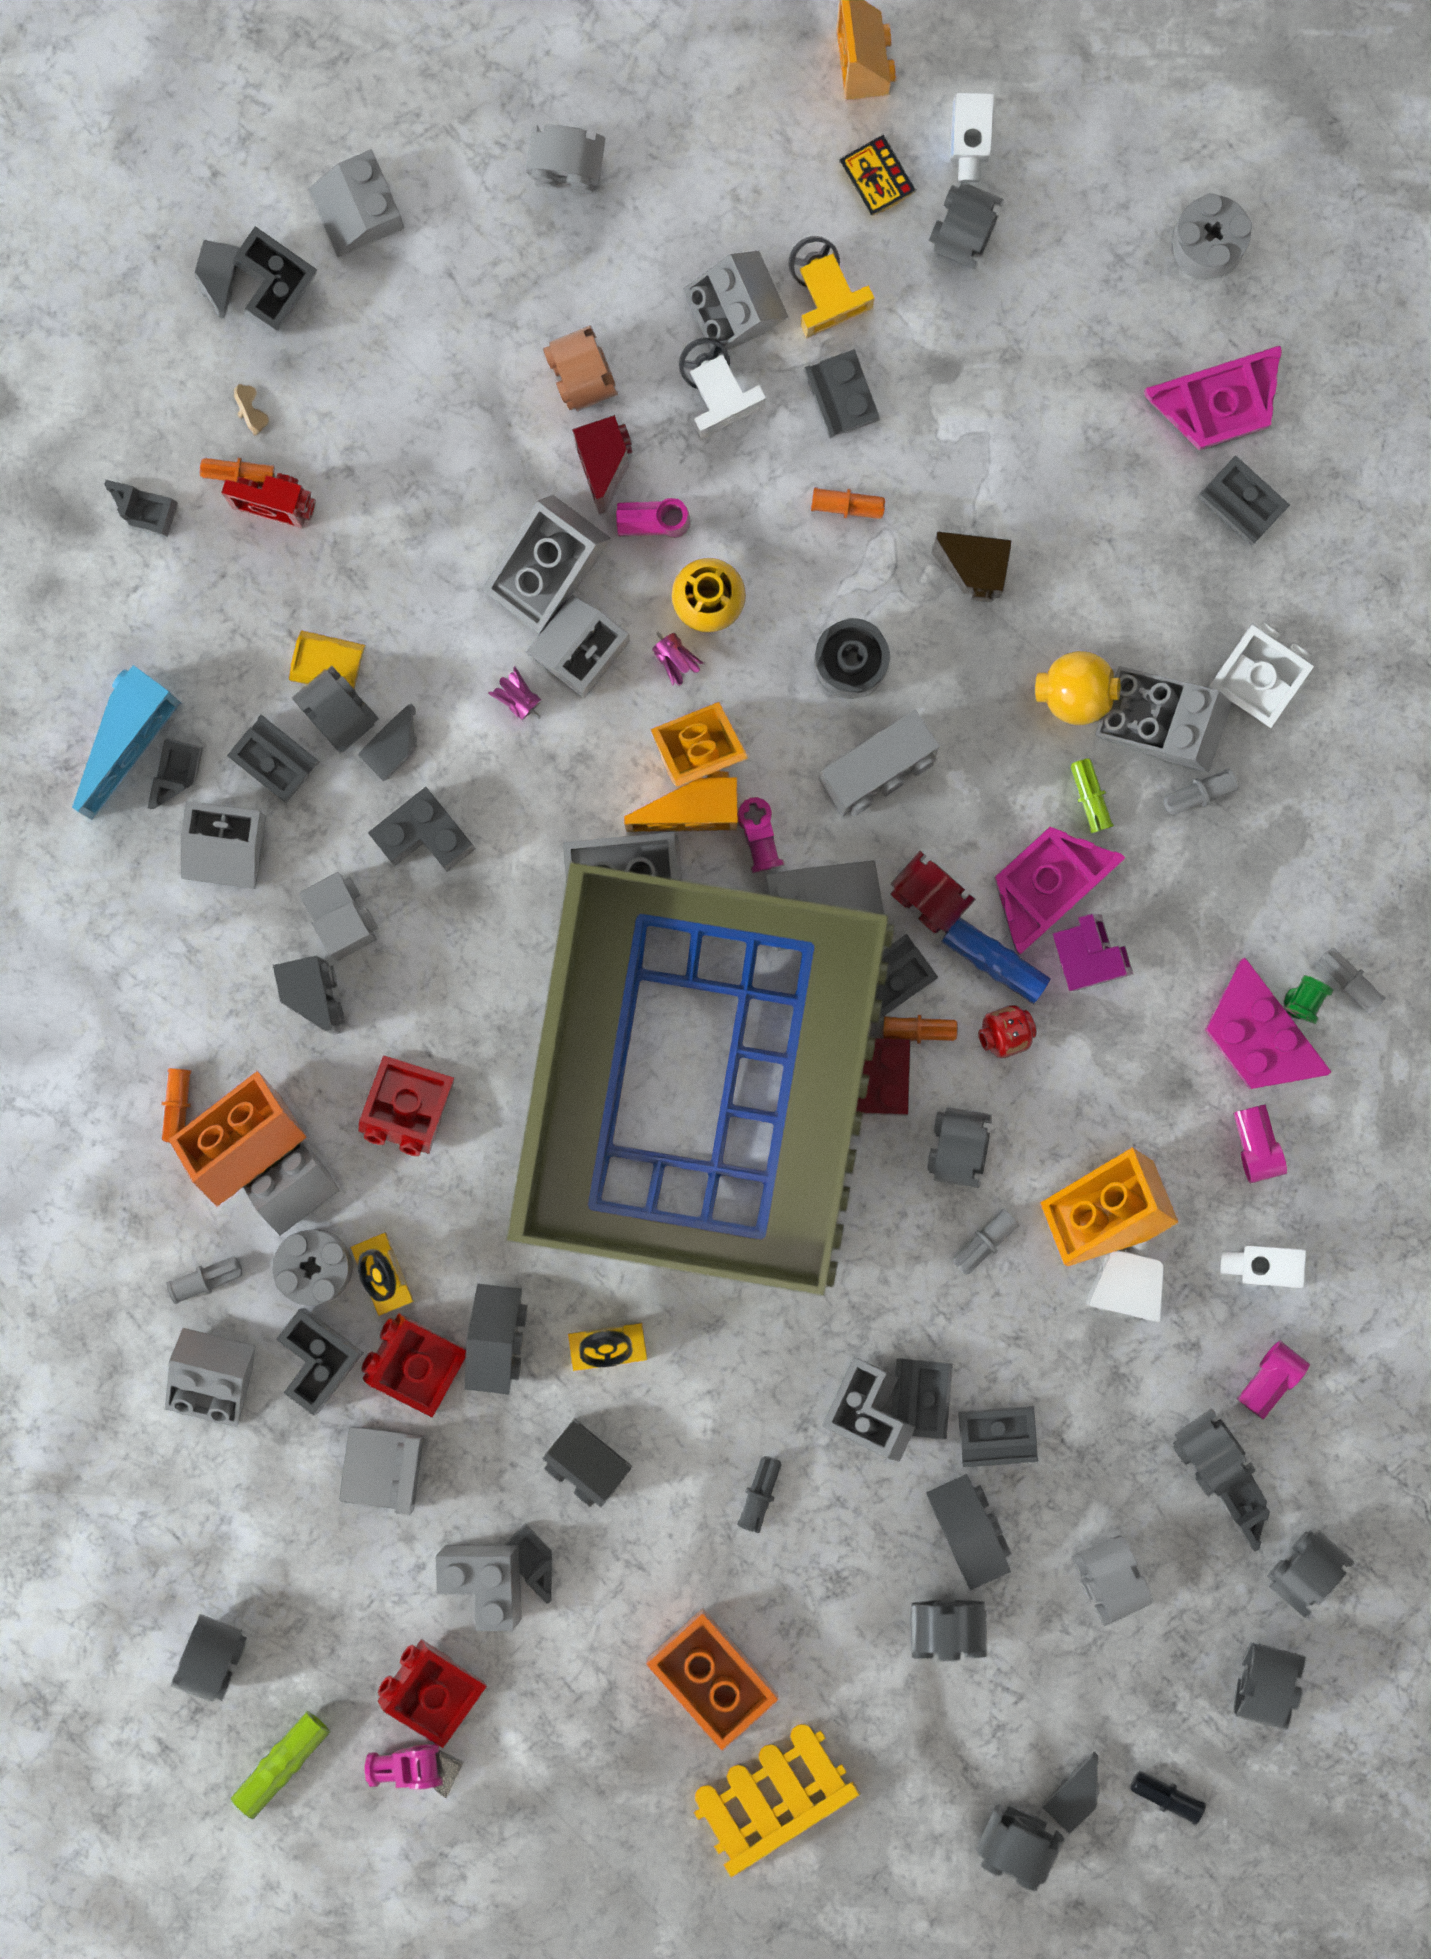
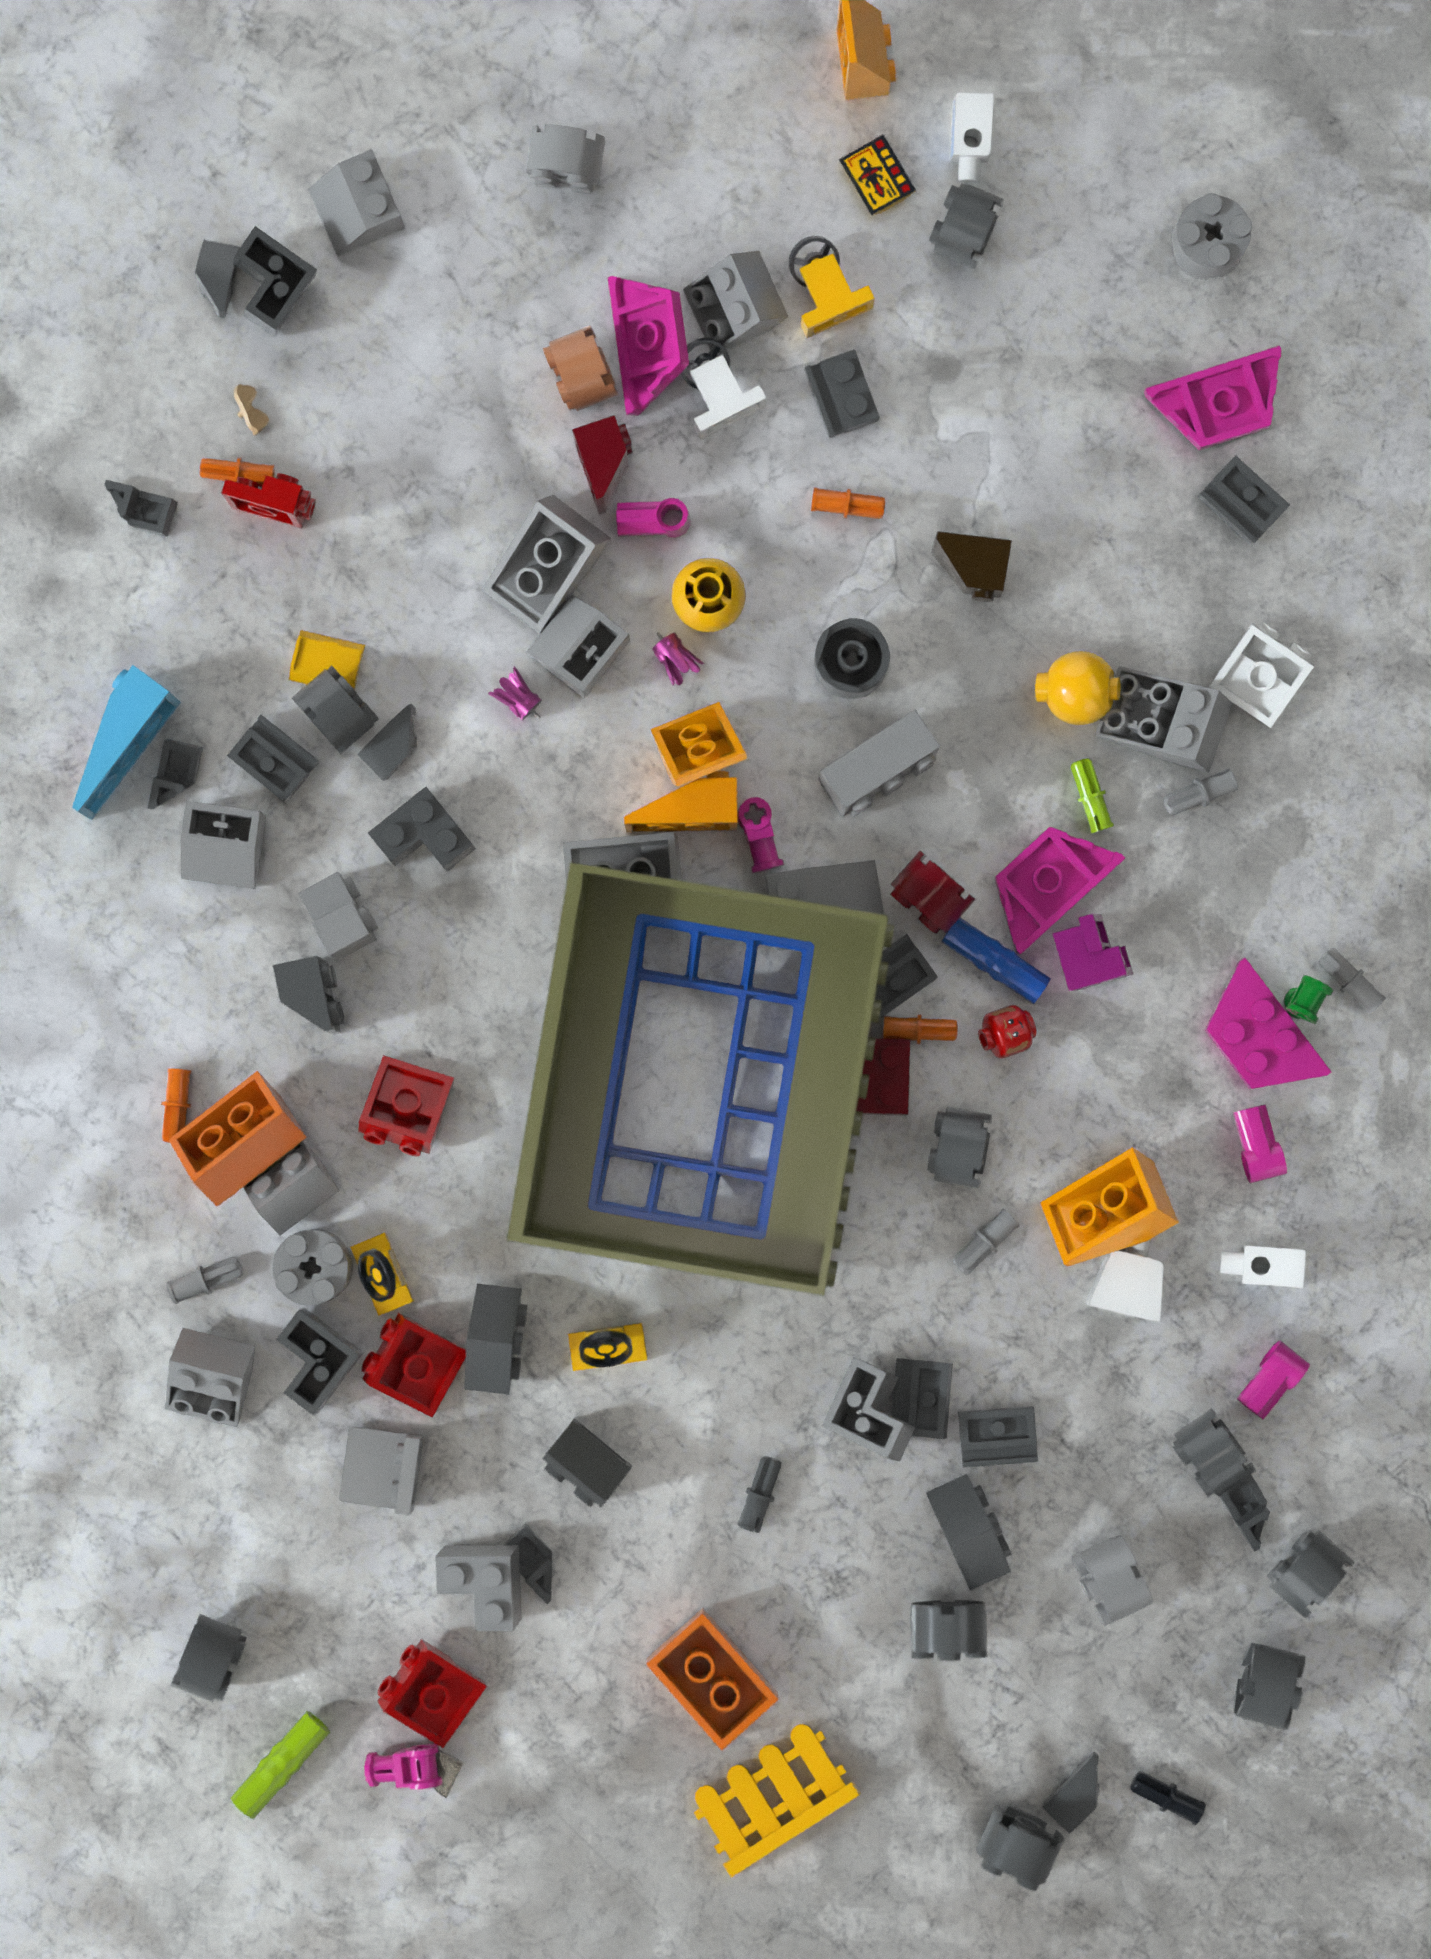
none -> dark pink wing [608,276,689,416]

